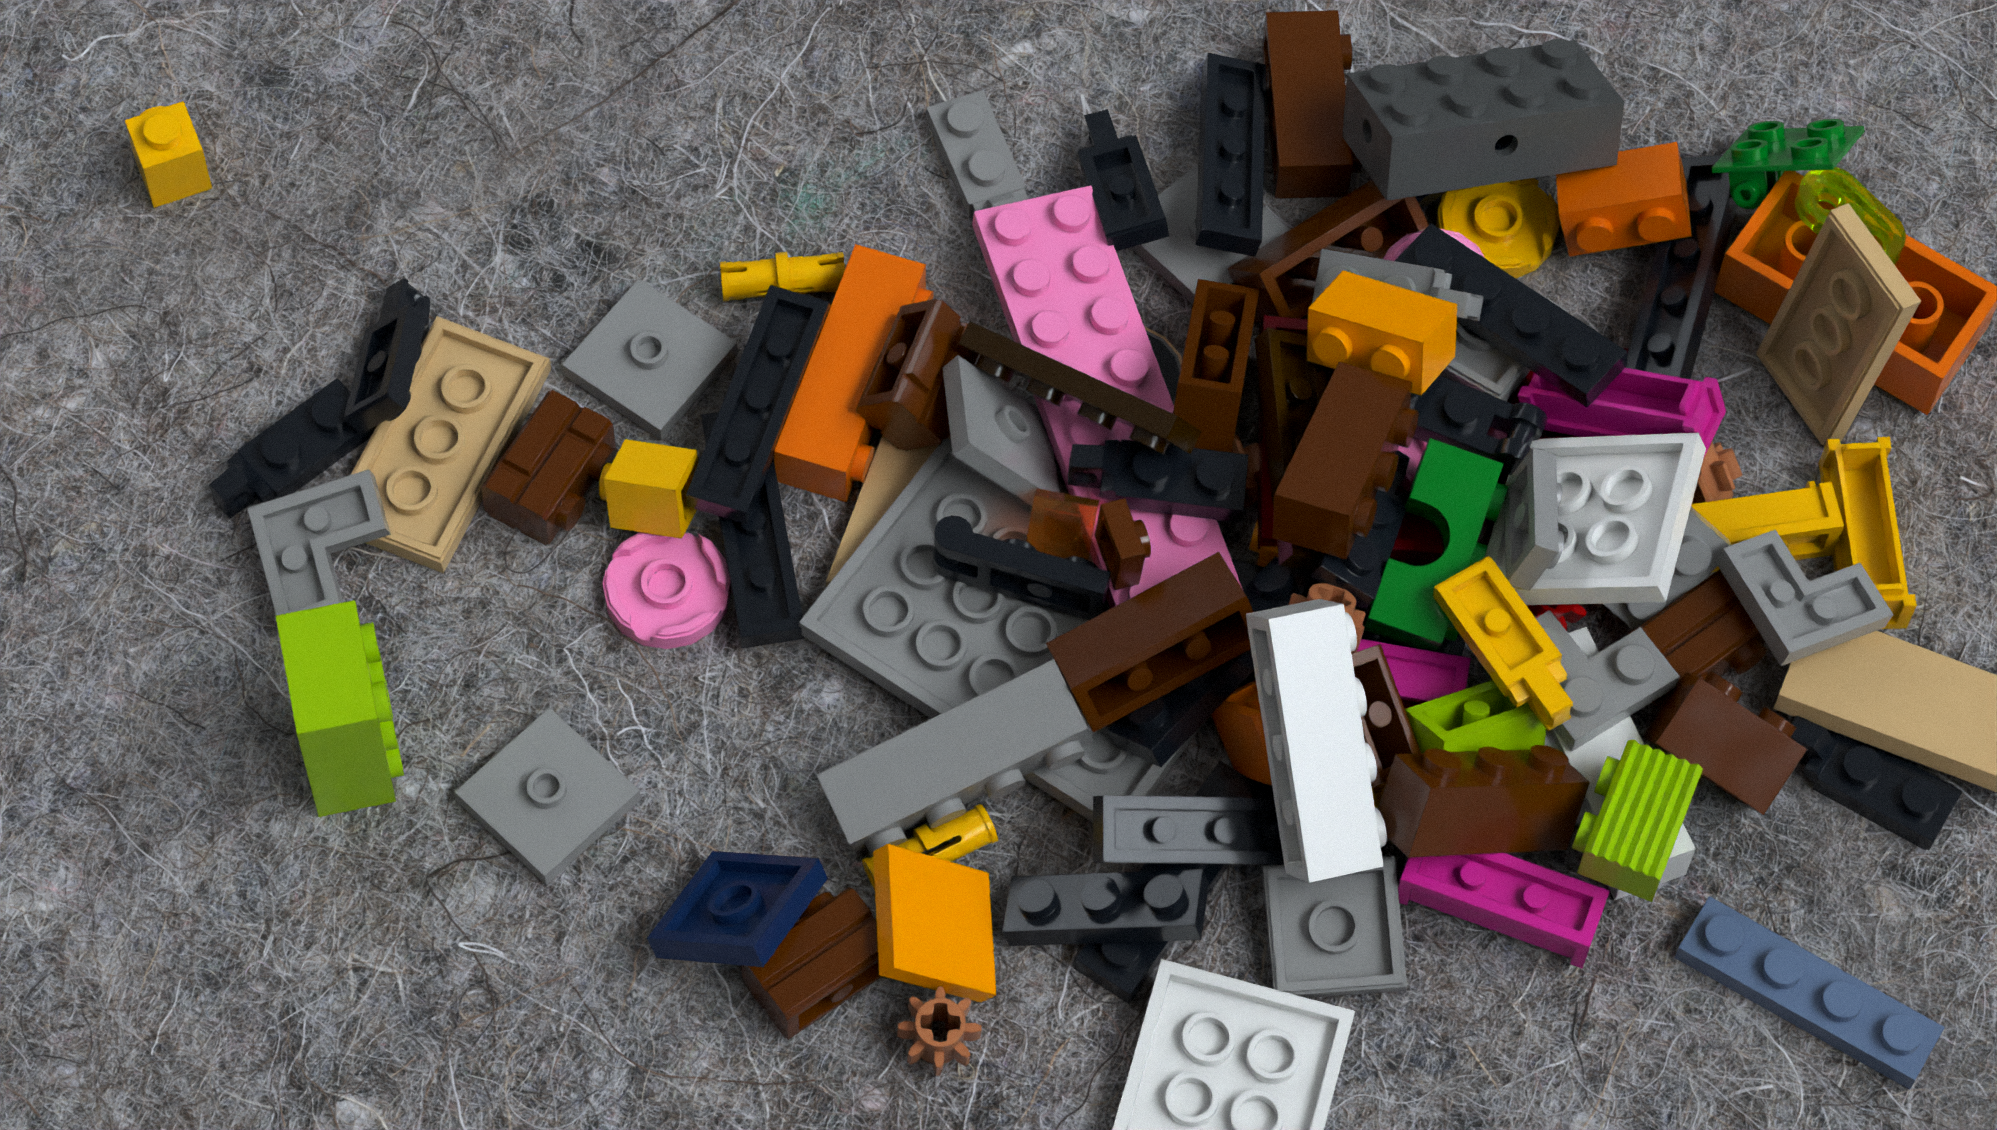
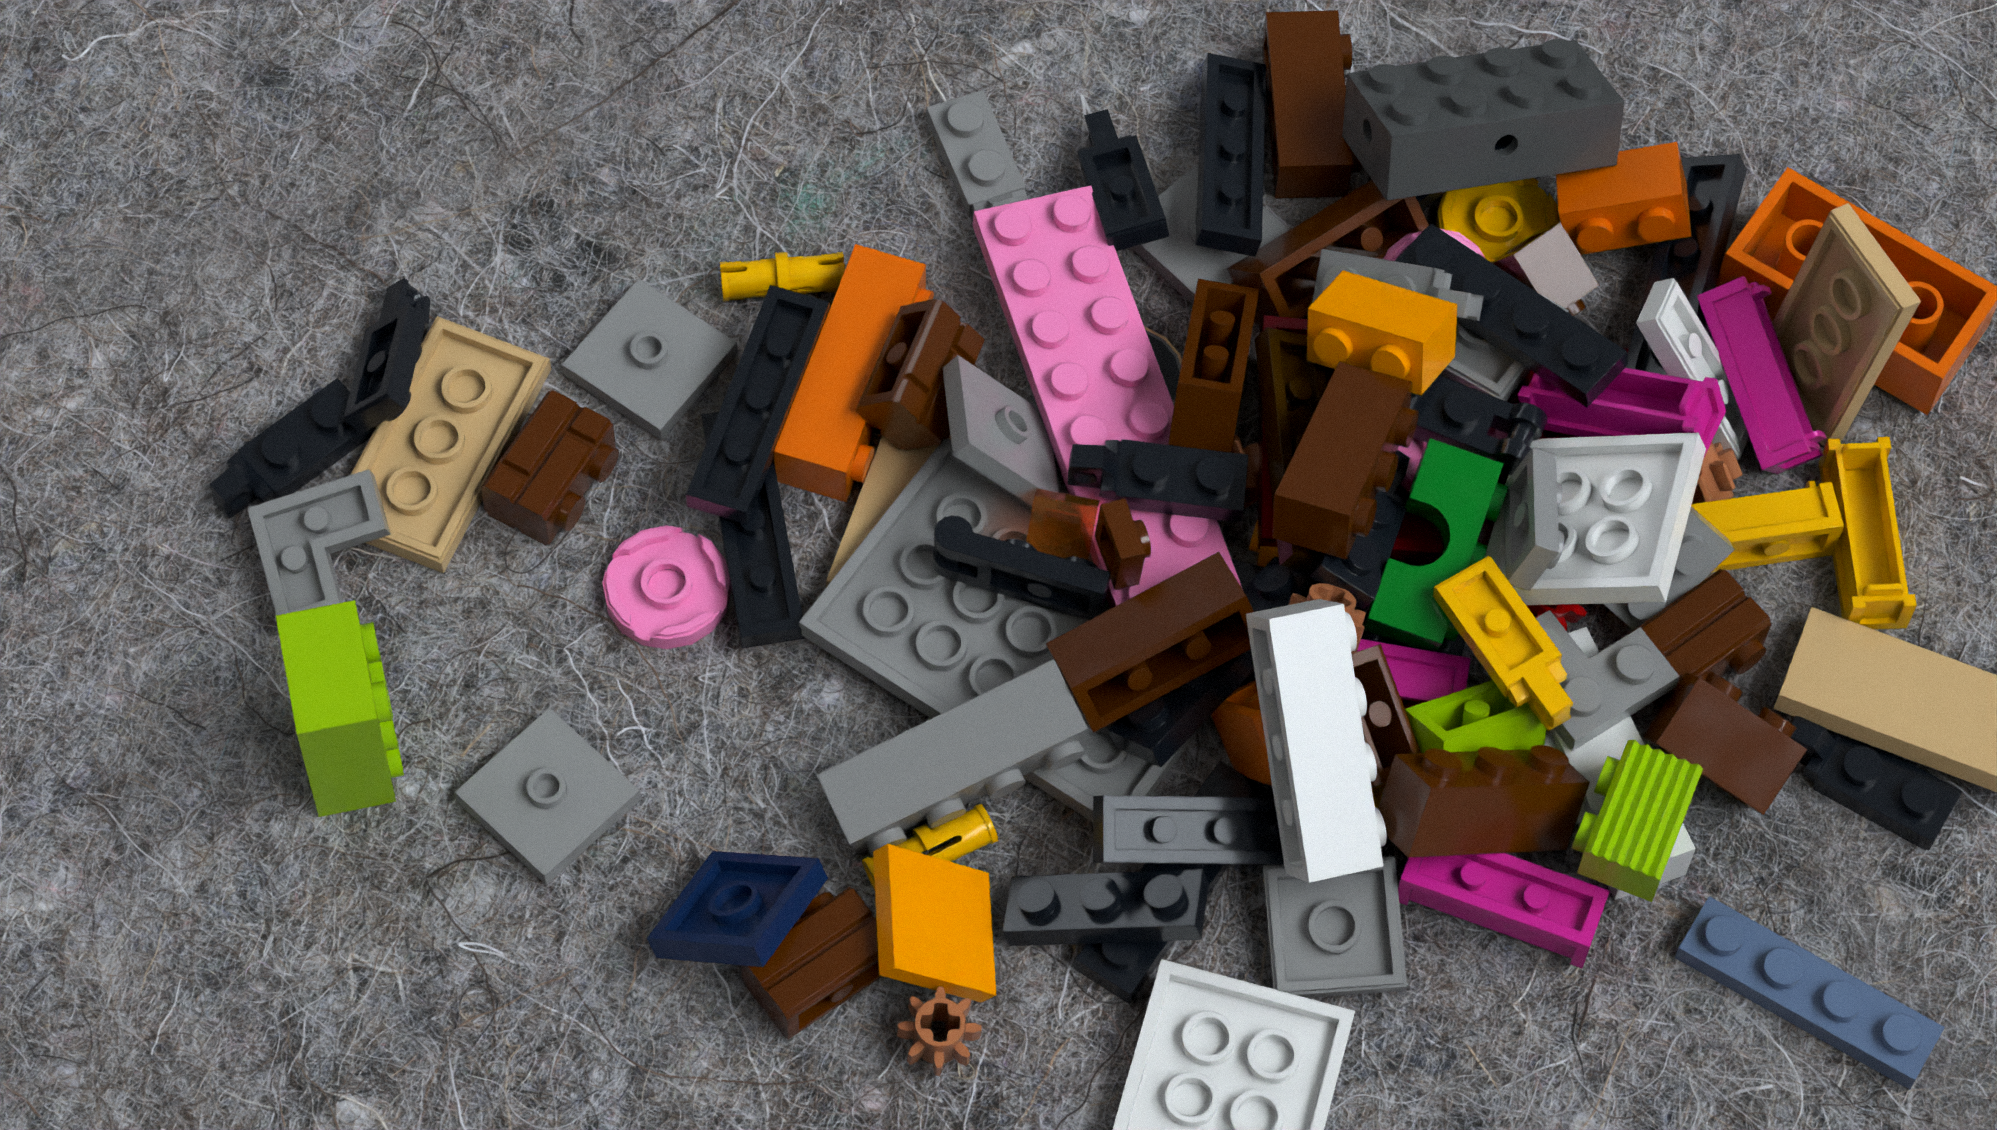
yellow brick [125,101,212,208] -> none
yellow brick [599,439,698,539] -> none
dark brown plate [959,321,1202,455] -> none
green hinge [1712,119,1865,209] -> none
light grey plate [1715,529,1894,666] -> none
clear neon green plate [1795,167,1906,265] -> none
none -> brick [1491,222,1600,316]
none -> white tile [1636,278,1749,460]
none -> dark pink container [1697,276,1826,474]

